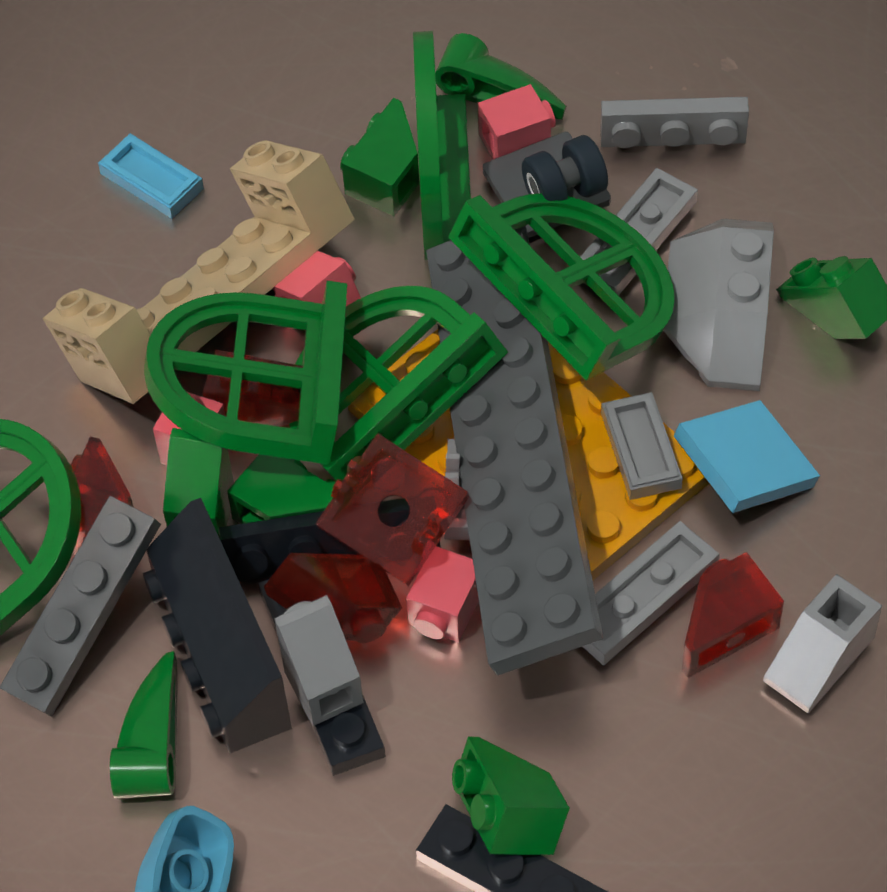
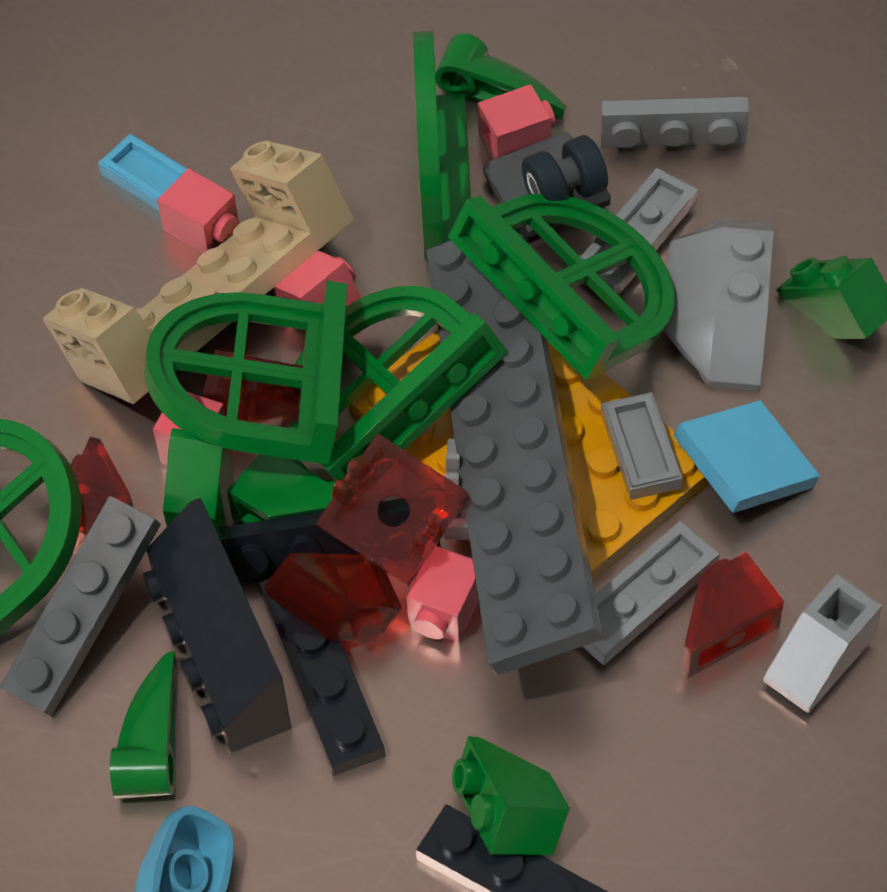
light grey slope [274,595,364,726] -> none
green slope [340,98,420,217] -> none
none -> coral brick [157,168,239,253]

